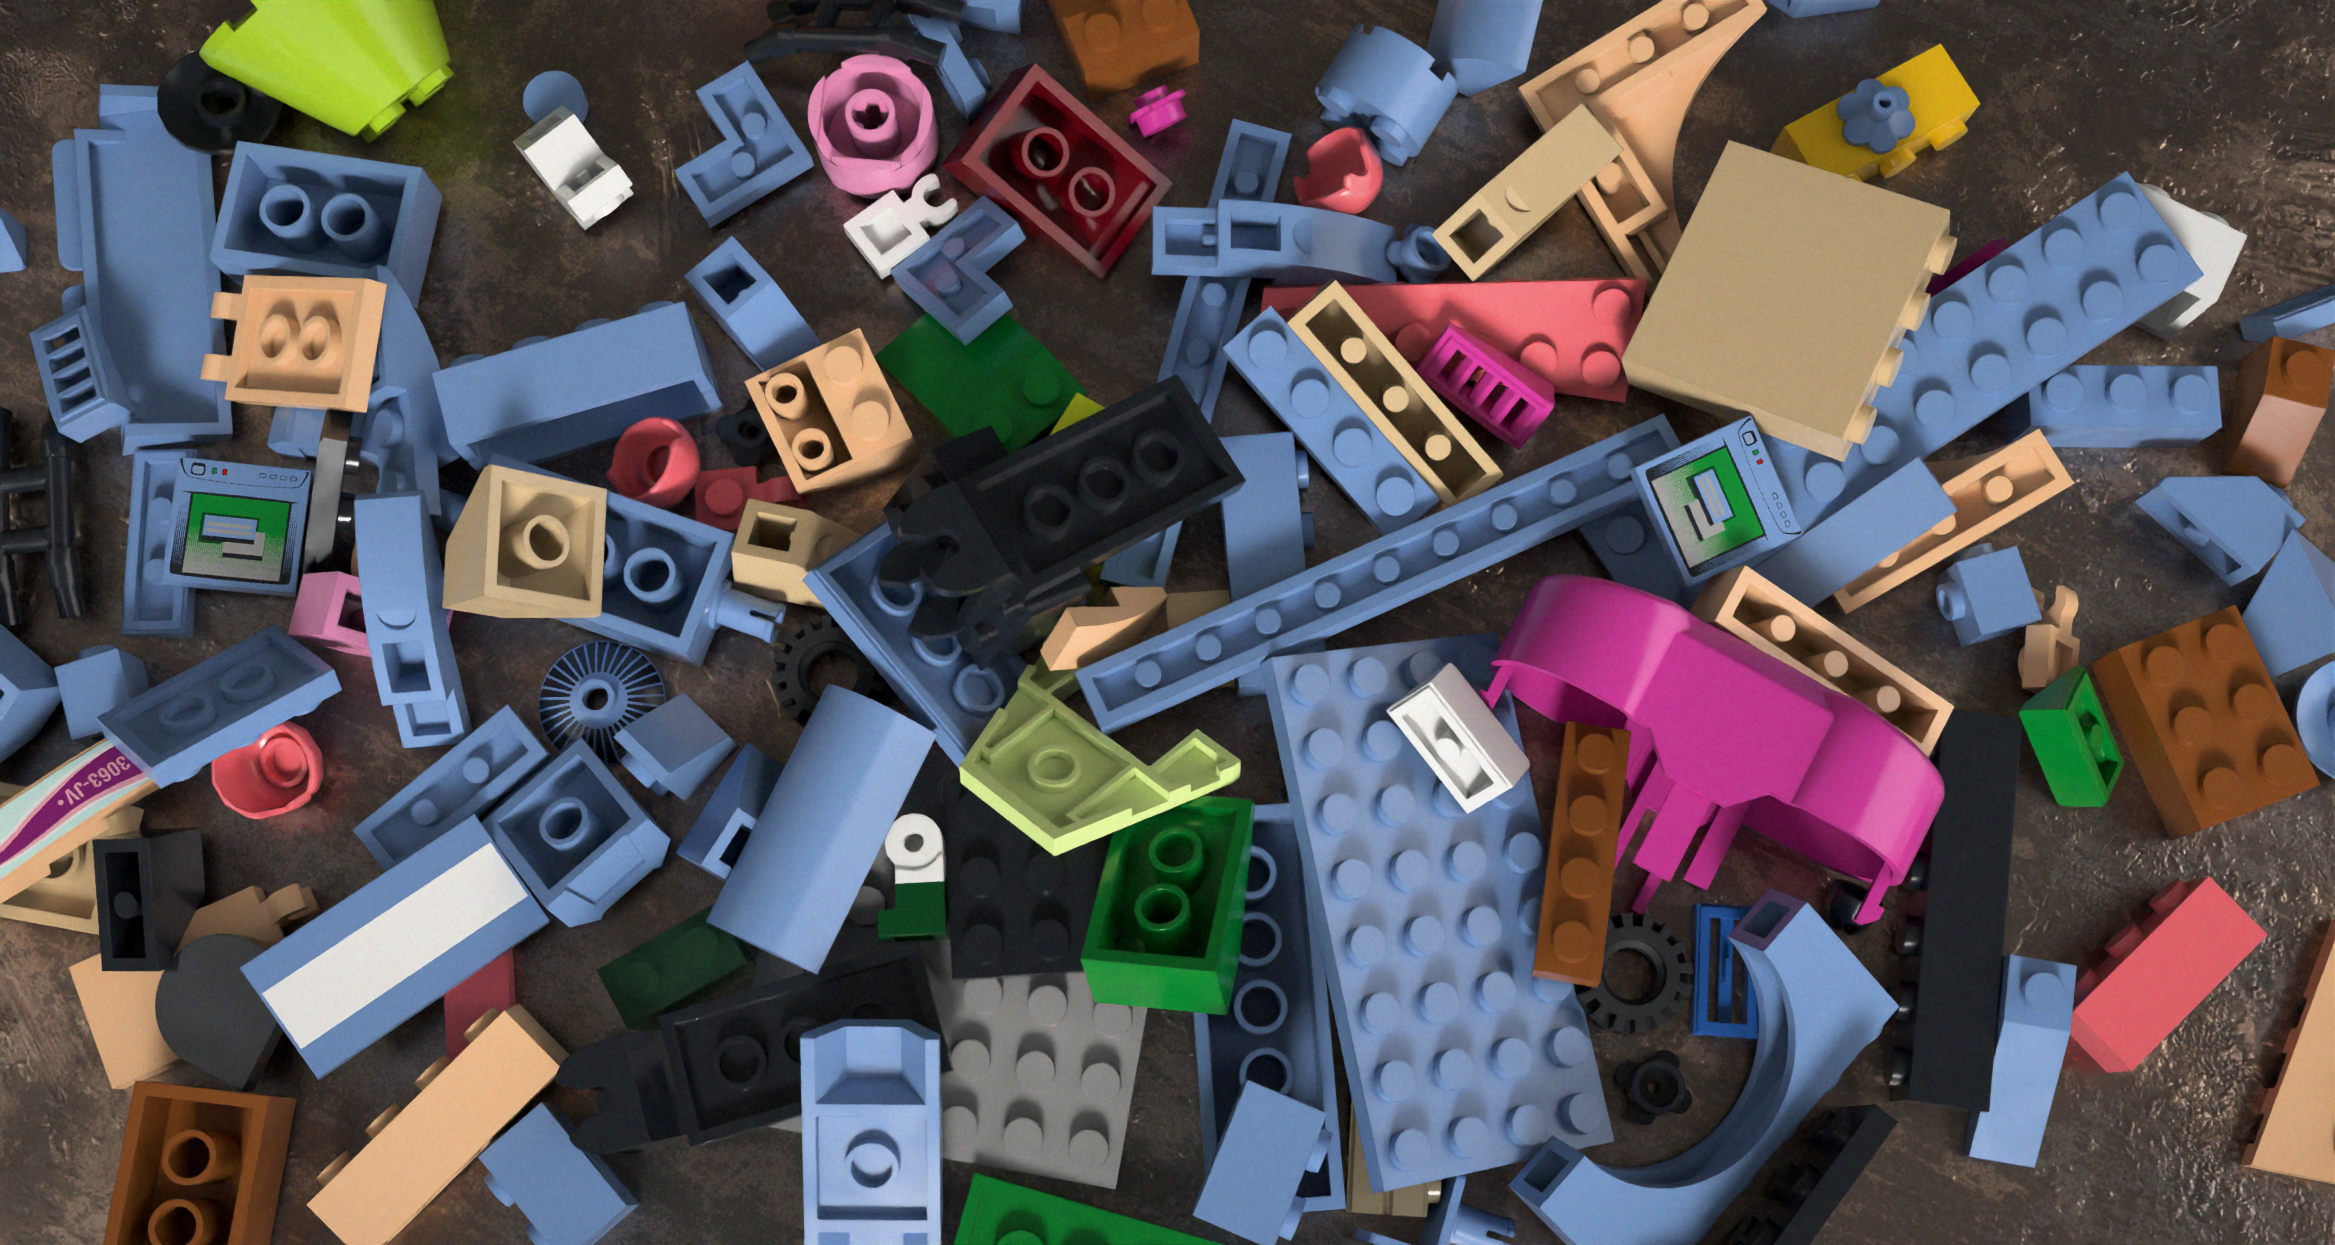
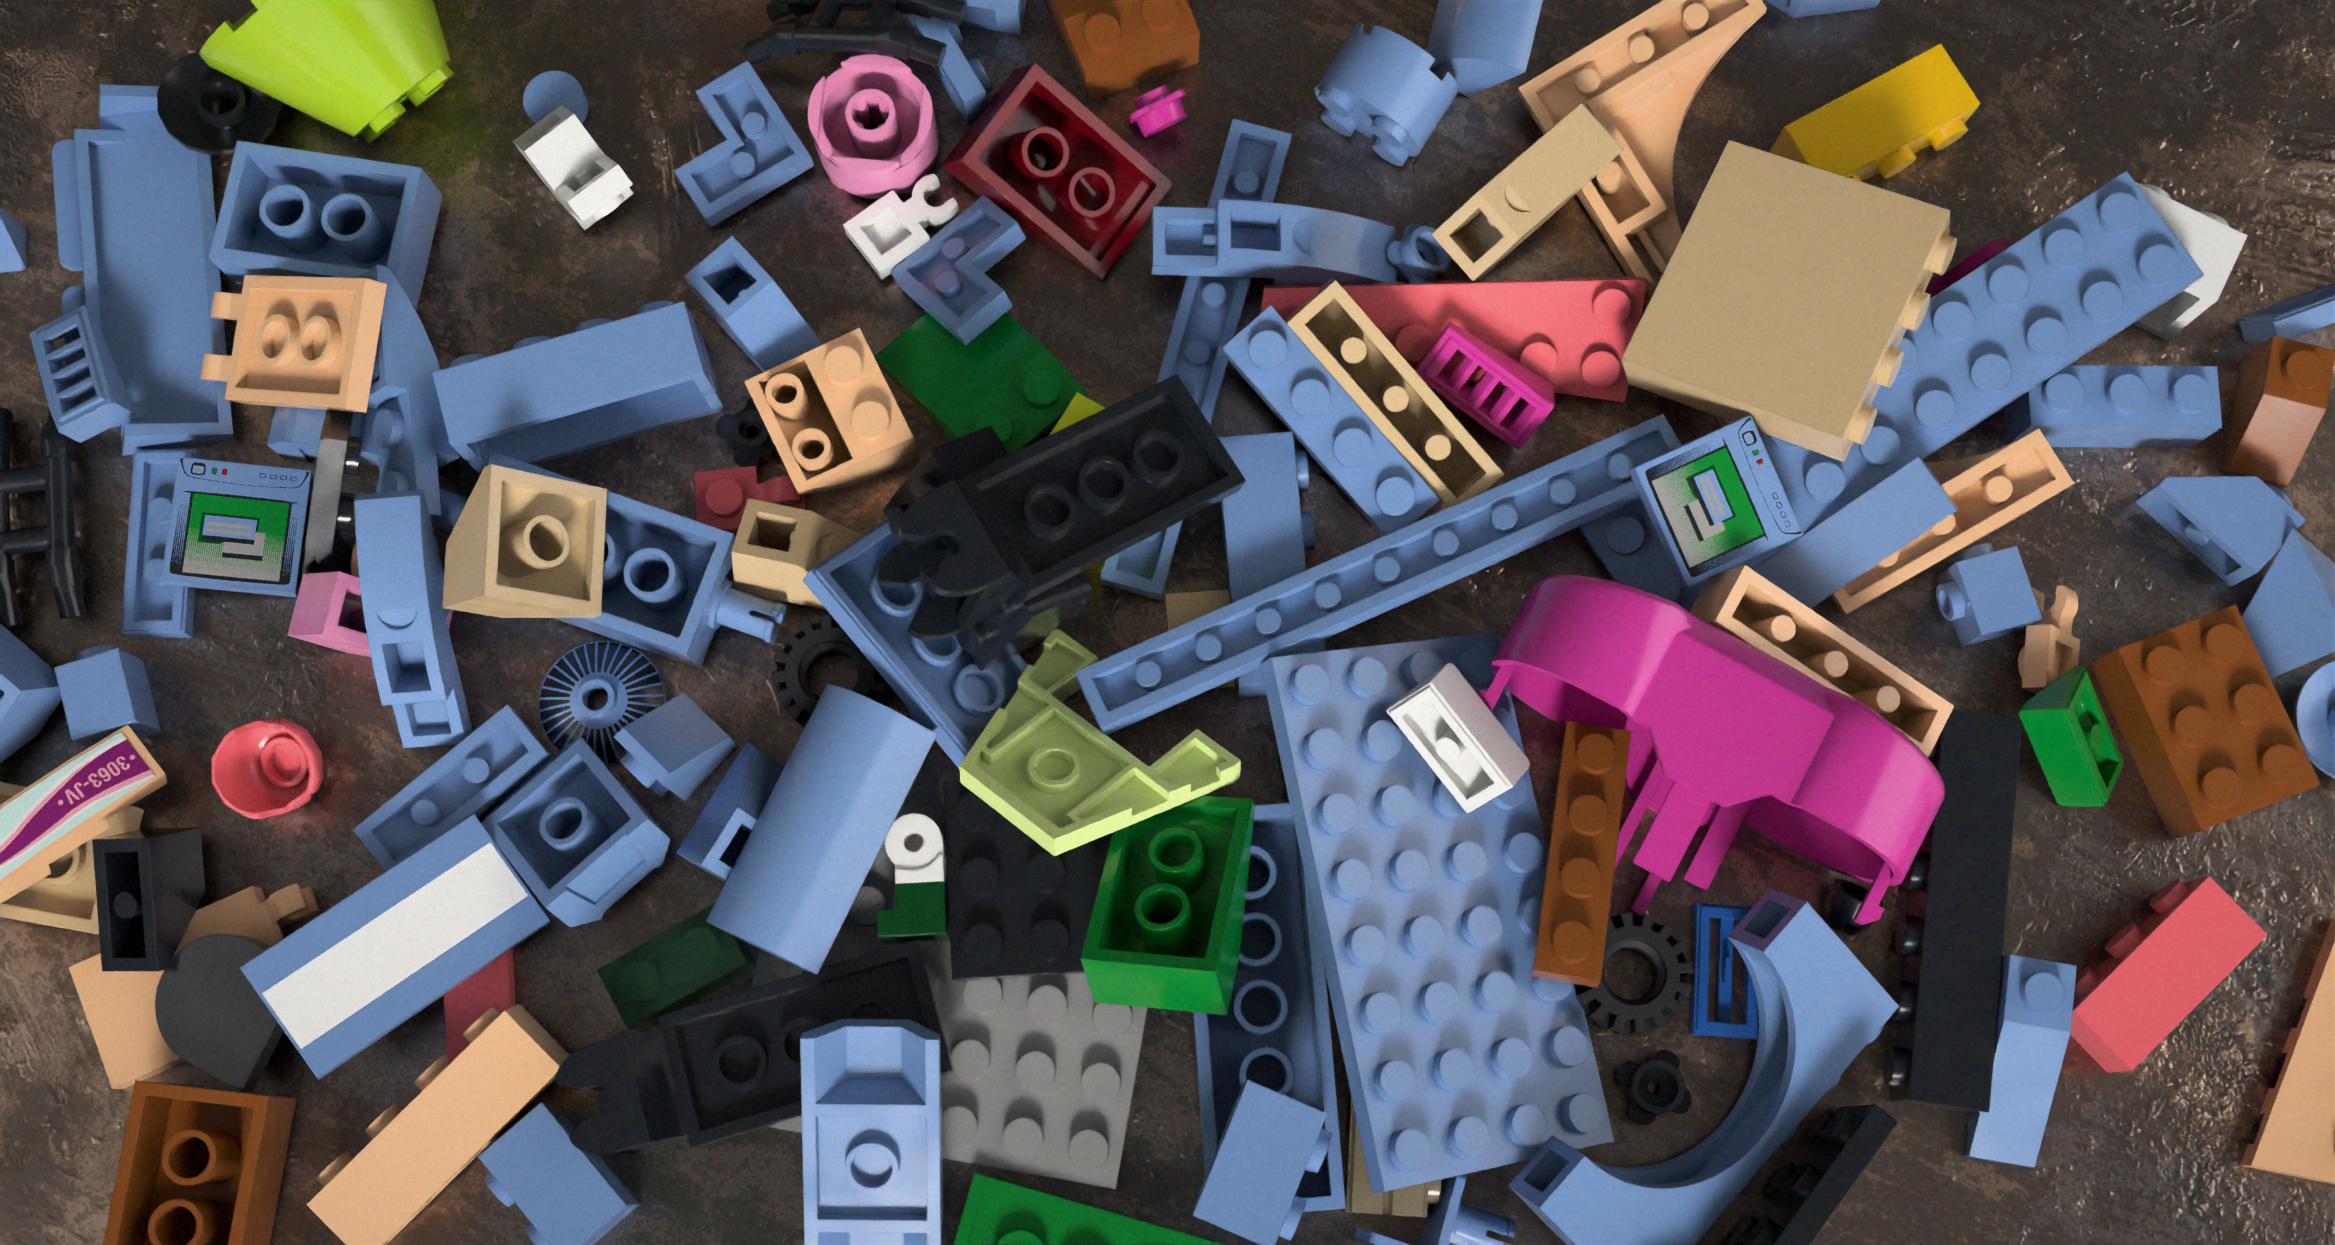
medium blue plate [96,624,342,789] -> none
coral hair [605,416,700,510] -> none
light nougat slope [1040,586,1167,671] -> none
coral hair [1293,126,1384,216] -> none
medium blue plant [1836,79,1915,154] -> none

